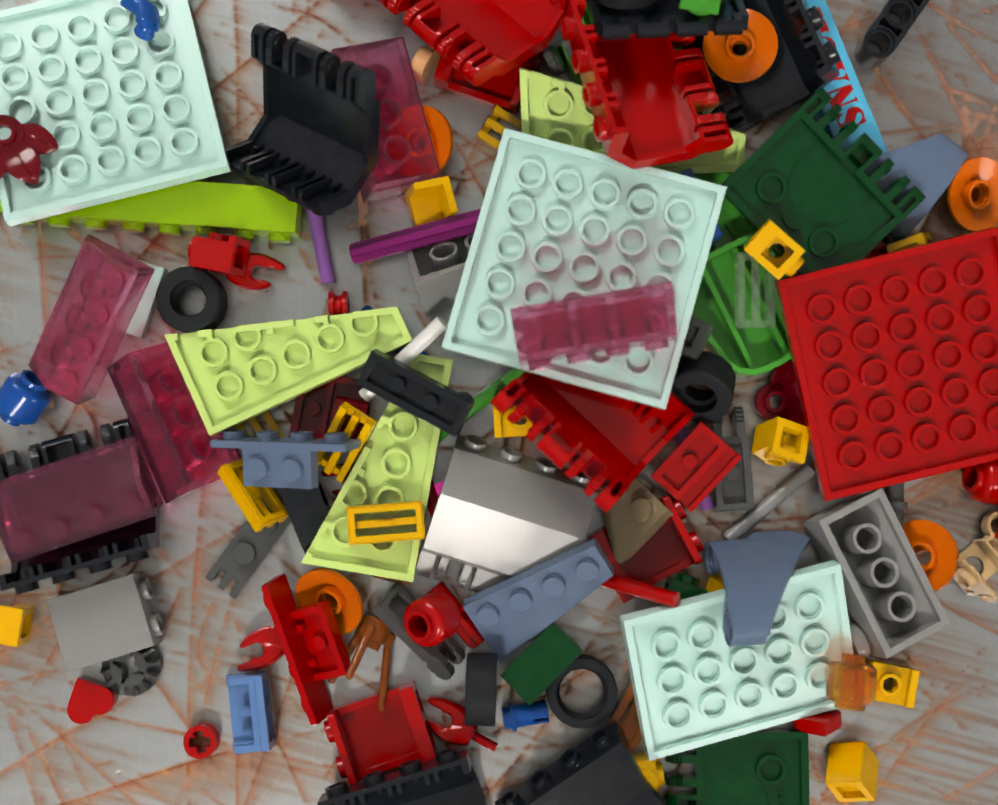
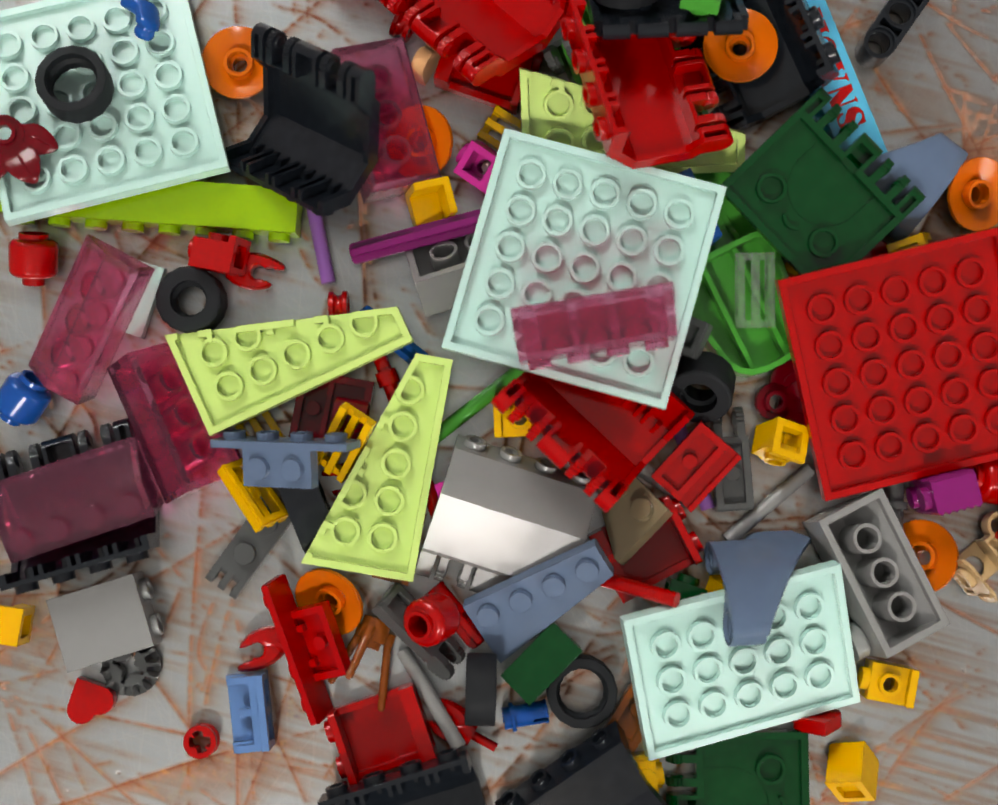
yellow tile [346,500,425,545] -> none
black piece [357,349,475,437] -> none
white bar [359,316,448,402] -> none
yellow brick [744,218,805,280] -> none
clear orange head [825,653,878,711] -> none
none -> red head [8,231,59,286]
none -> black tyre [35,45,114,124]
none -> orange dish [202,26,263,99]
none -> red bush [389,10,414,43]
none -> light grey bar [397,647,466,749]
none -> dark pink brick [453,140,497,194]
none -> magenta brick [906,469,983,516]

